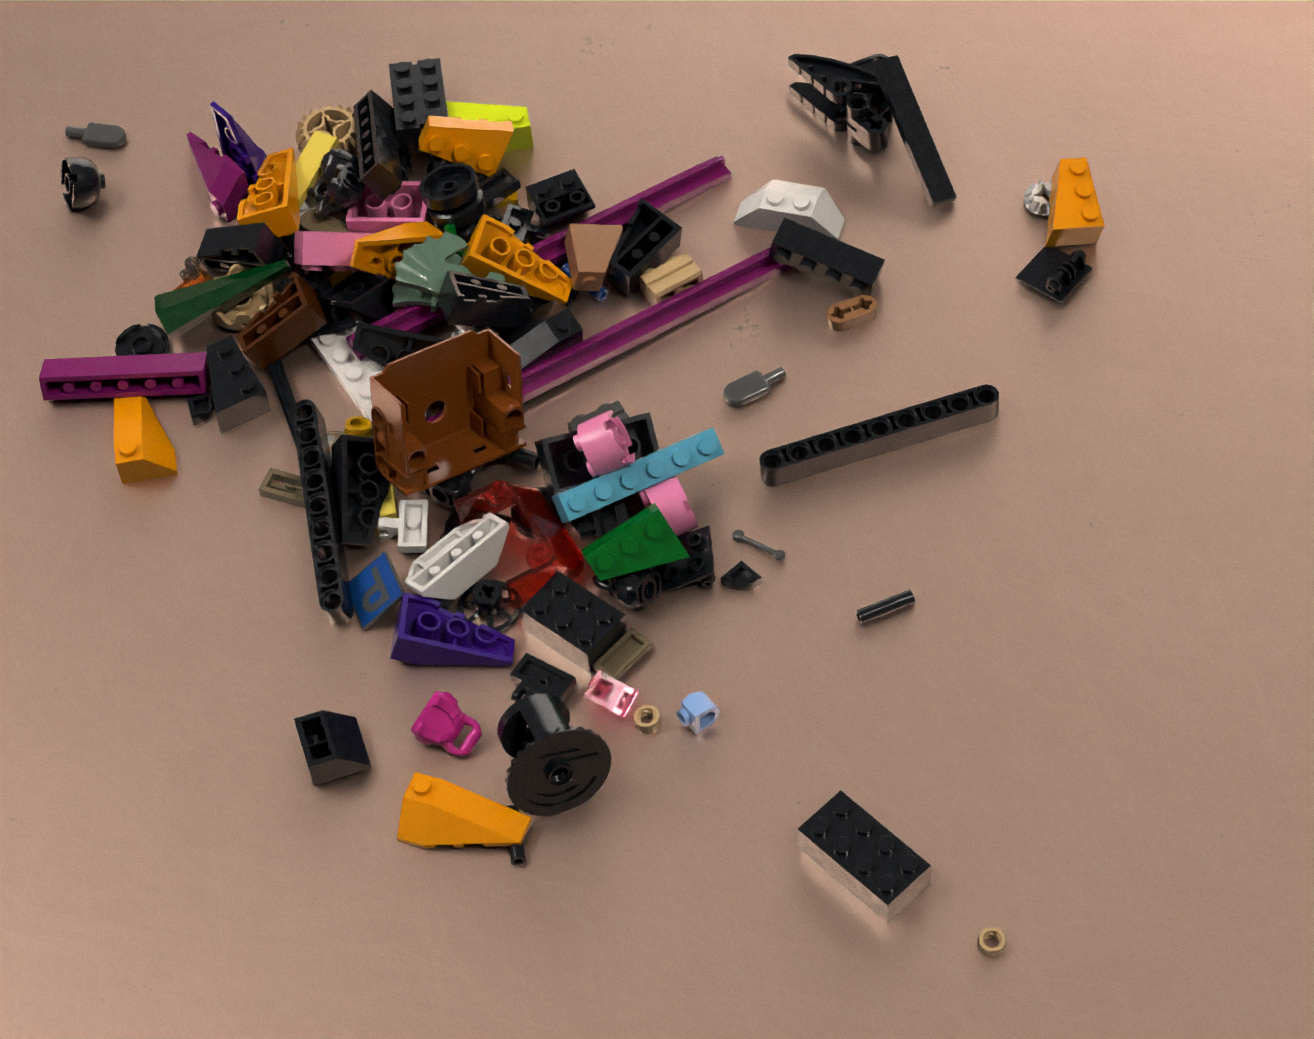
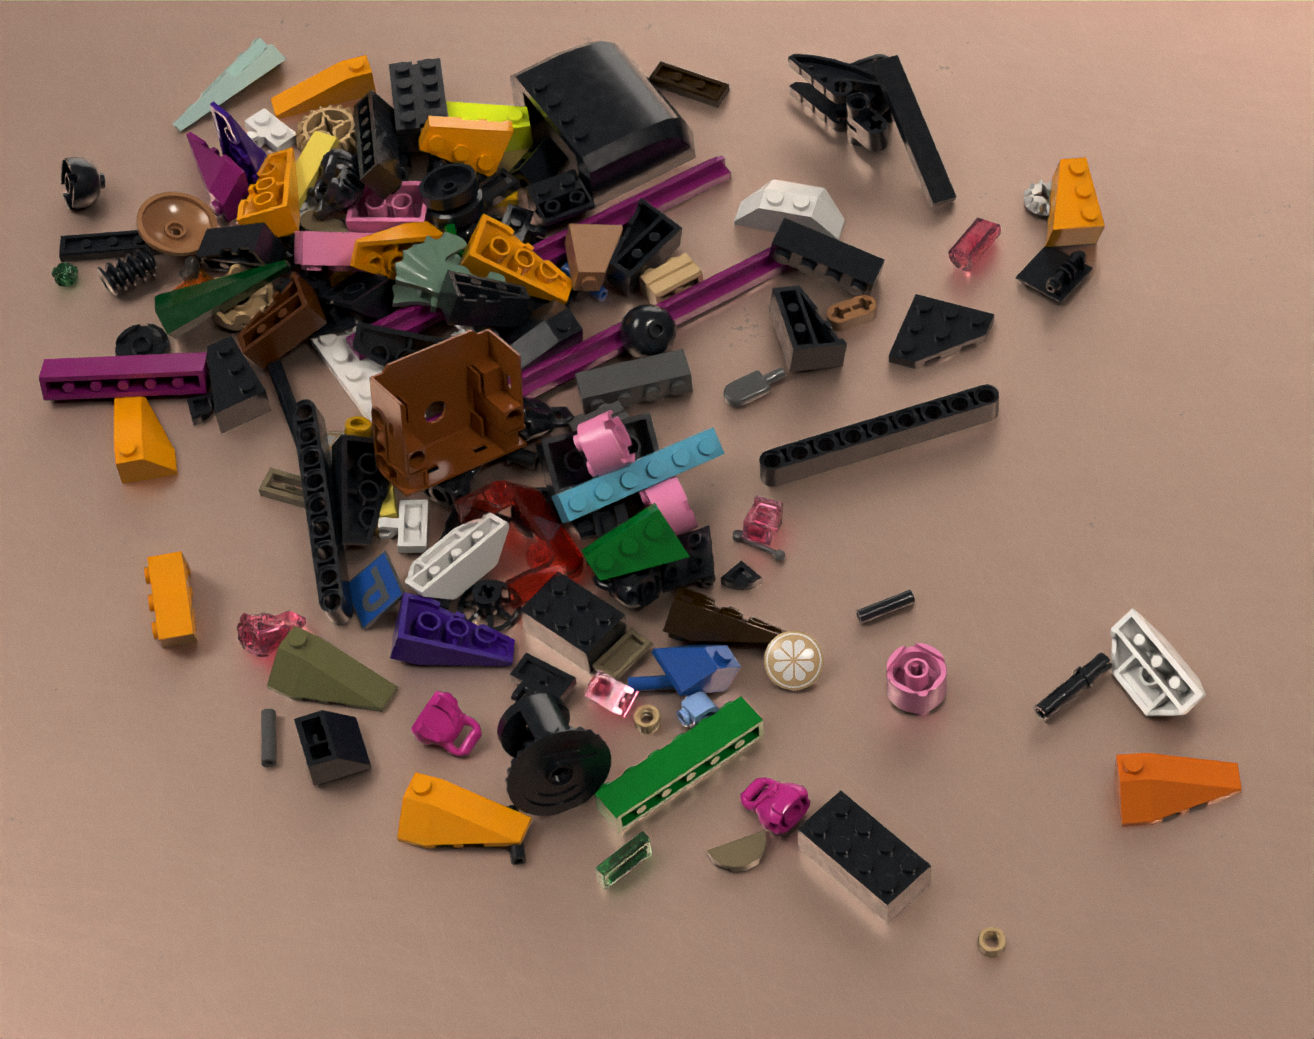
dark grey piece [65,122,127,149] -> none
none -> clear green plate [52,262,78,287]
none -> black tile [59,230,163,262]
none -> black piece [97,245,157,296]
none -> medium nougat dish [136,192,217,256]
none -> light orange wedge [144,551,198,648]
none -> light aqua wedge [172,38,286,132]
none -> clear pink piece [237,610,307,657]
none -> white plate [244,108,296,152]
none -> dark grey piece [261,709,276,767]
none -> olive wedge [267,625,398,712]
none -> light orange wedge [270,55,376,119]
none -> black panel [509,136,568,185]
none -> black slope [510,41,696,208]
none -> black piece [519,396,574,441]
none -> dark grey brick [575,349,693,415]
none -> green brick [594,696,764,834]
none -> clear green tile [595,831,652,890]
none -> black cylinder [620,305,676,358]
none -> blue piece [628,675,675,692]
none -> dark brown tile [649,61,730,108]
none -> blue slope [652,644,741,696]
none -> dark brown wedge [663,586,787,643]
none -> dark tan tile [707,830,767,873]
none -> dark pink piece [740,777,810,836]
none -> clear pink brick [743,495,783,546]
none -> dish [764,631,824,690]
none -> black wedge [769,285,847,372]
none -> bright pink brick [886,643,947,716]
none -> black plate [889,294,995,369]
none -> clear pink brick [948,217,1001,271]
none -> black pin [1034,652,1112,721]
none -> white wedge [1111,608,1206,717]
none -> orange wedge [1114,753,1242,827]

